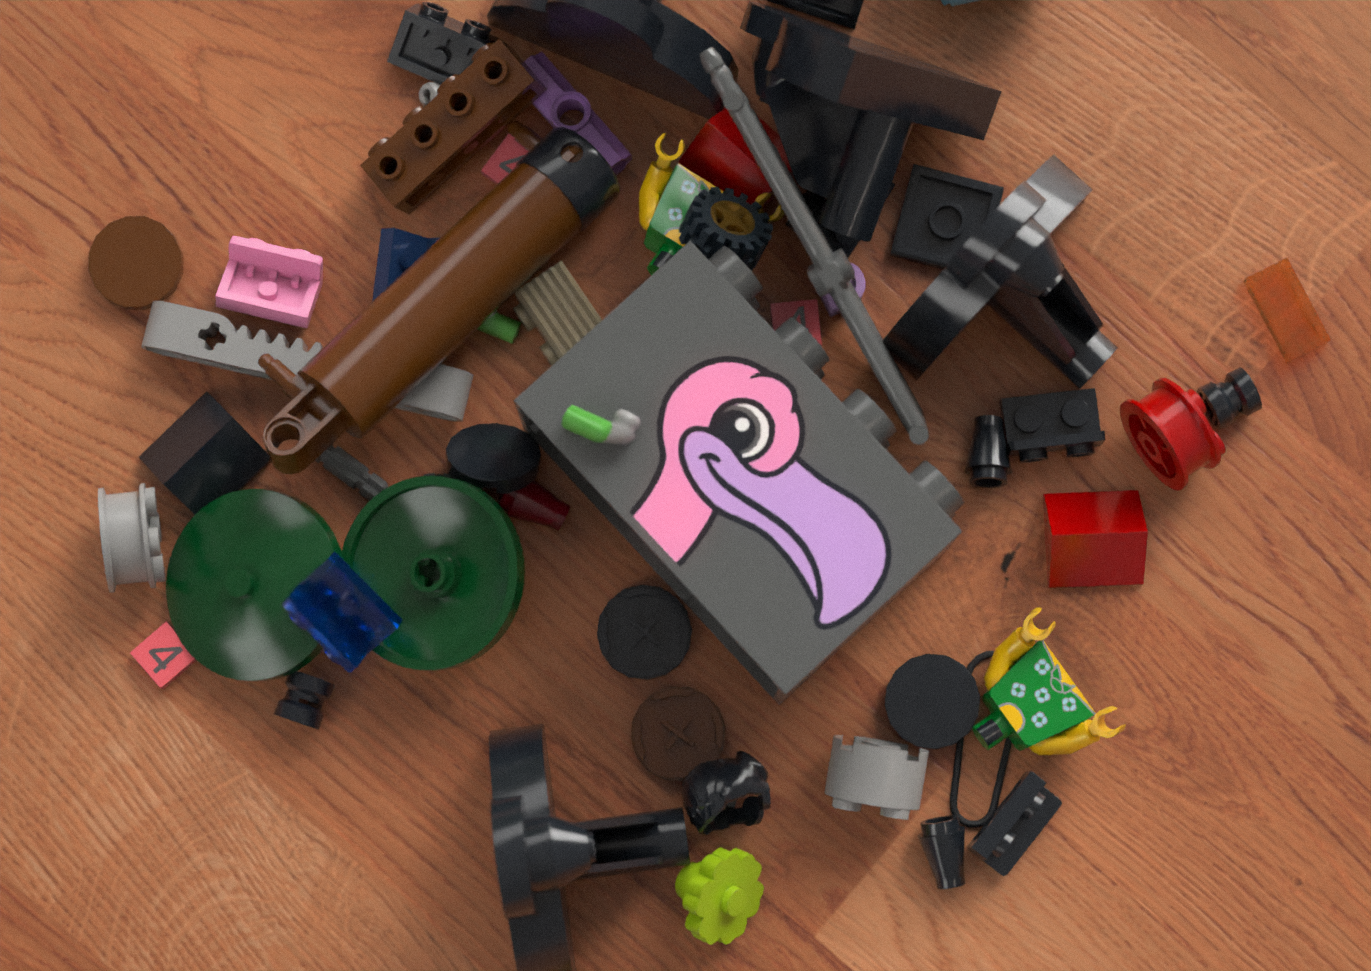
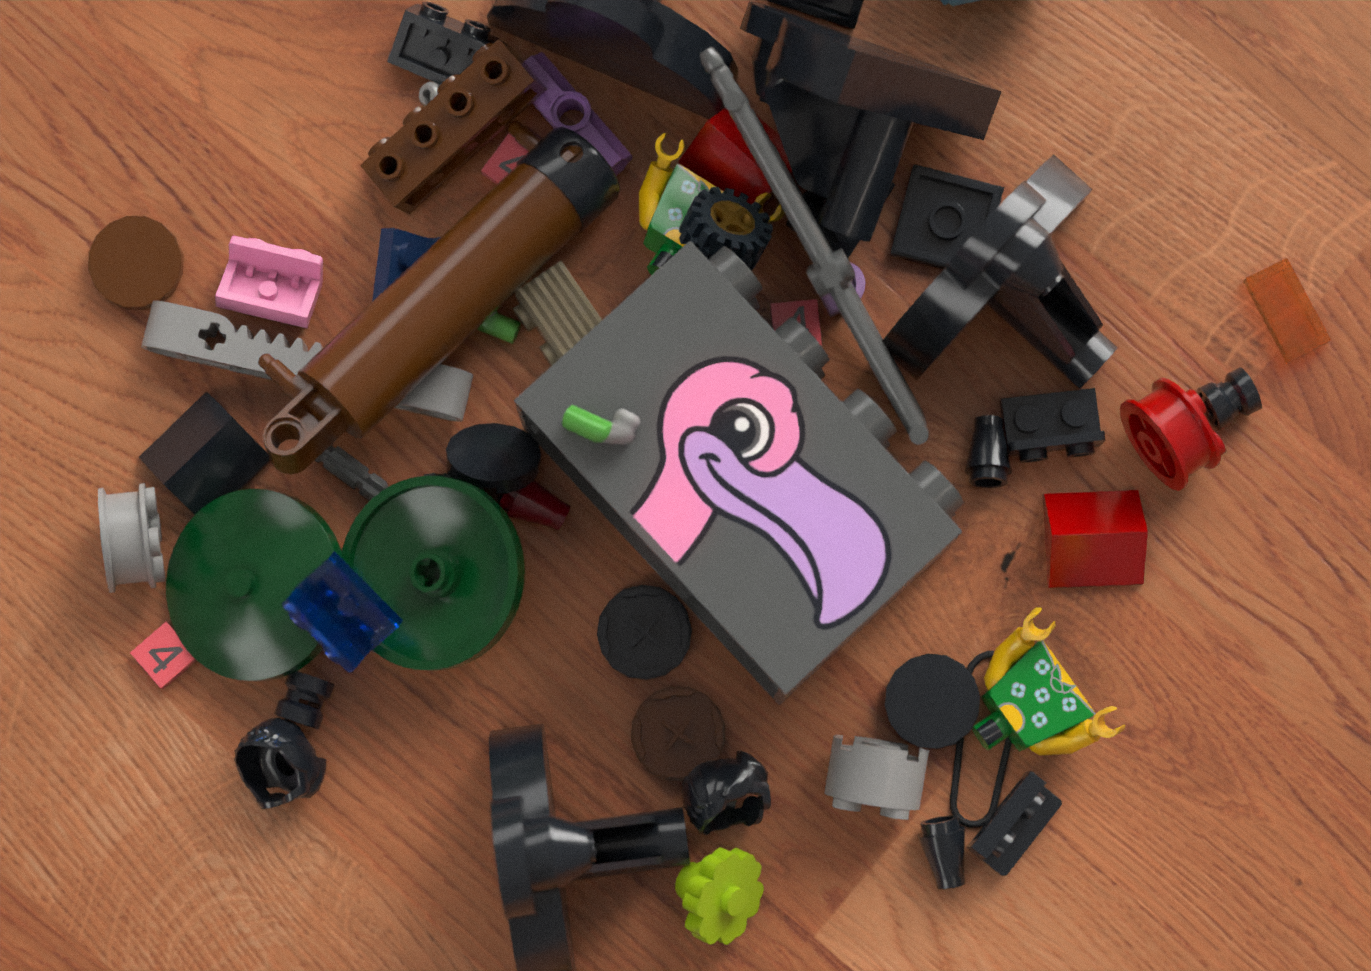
none -> black hair [234,718,327,809]

